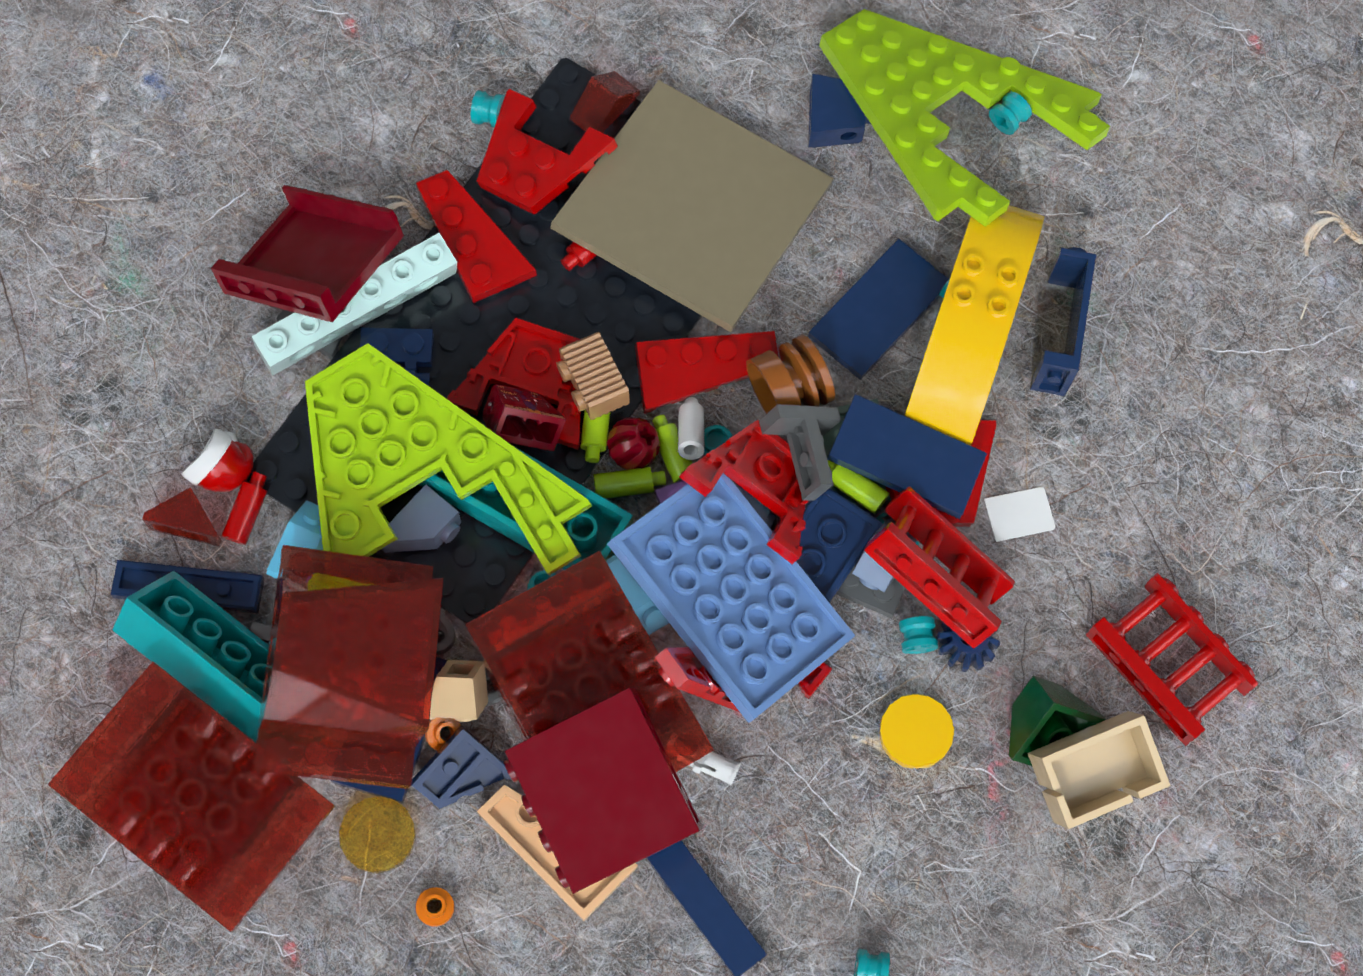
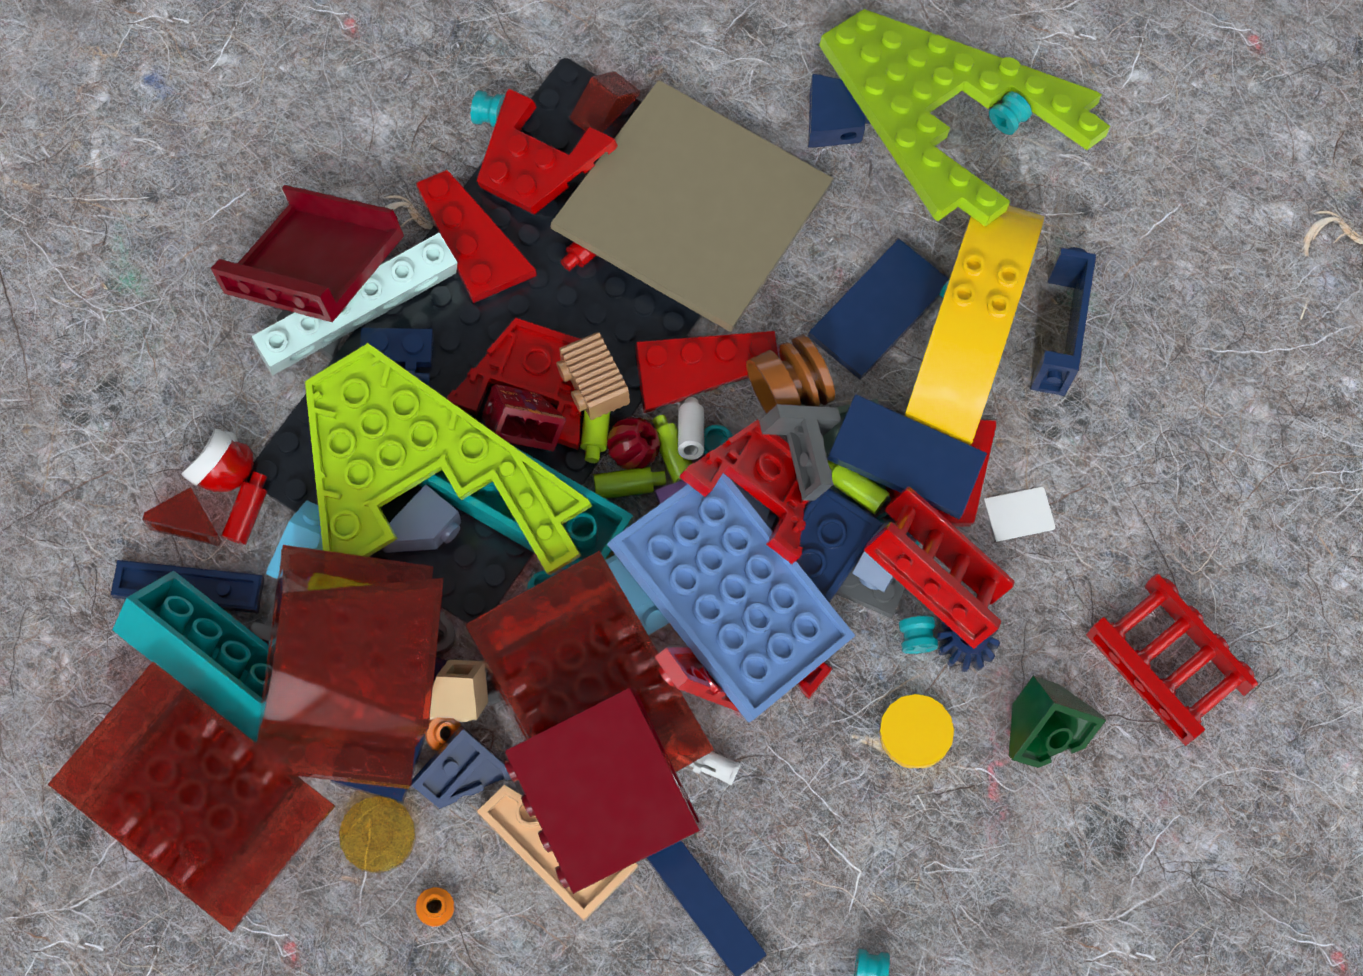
tan piece [1028,711,1171,829] -> none

